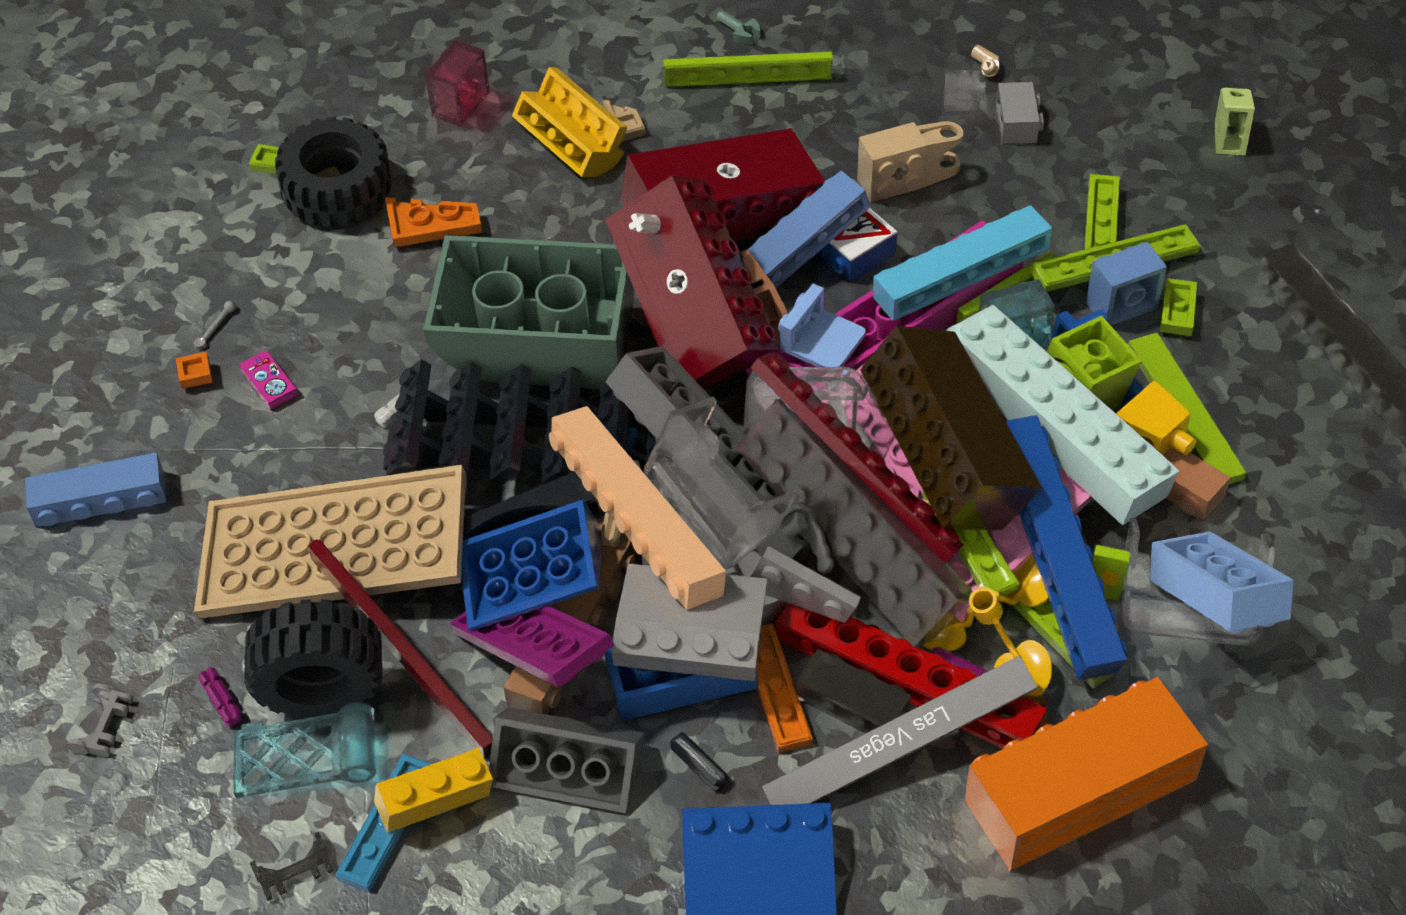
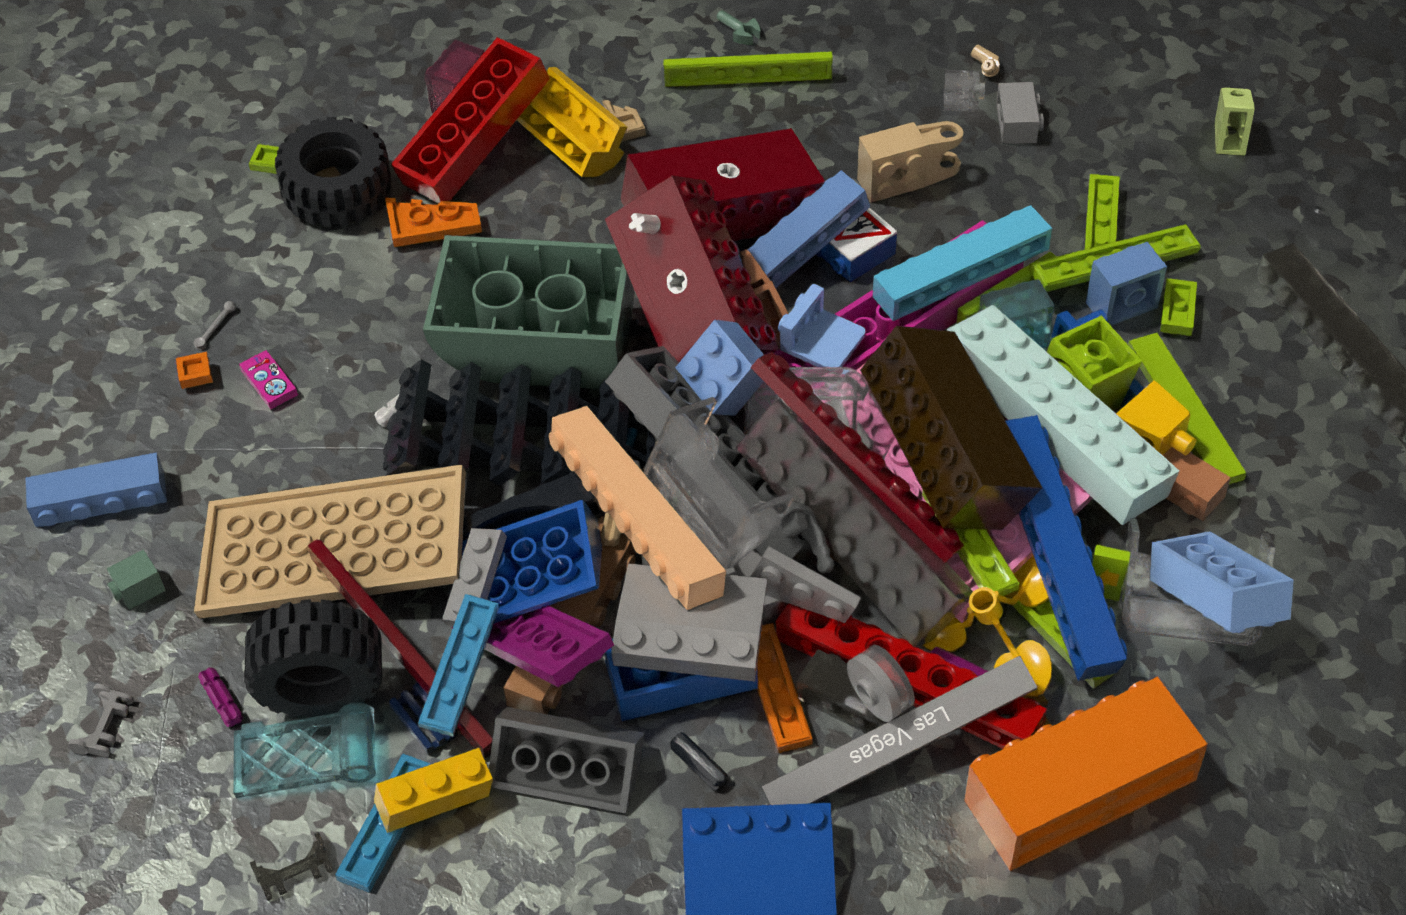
none -> sand green brick [107,549,166,610]
none -> dark blue tile [389,683,458,755]
none -> red brick [391,37,550,203]
none -> dark azure tile [418,594,499,737]
none -> light grey plate [442,528,507,626]
none -> medium blue brick [675,320,764,415]
none -> light grey piece [847,645,915,722]

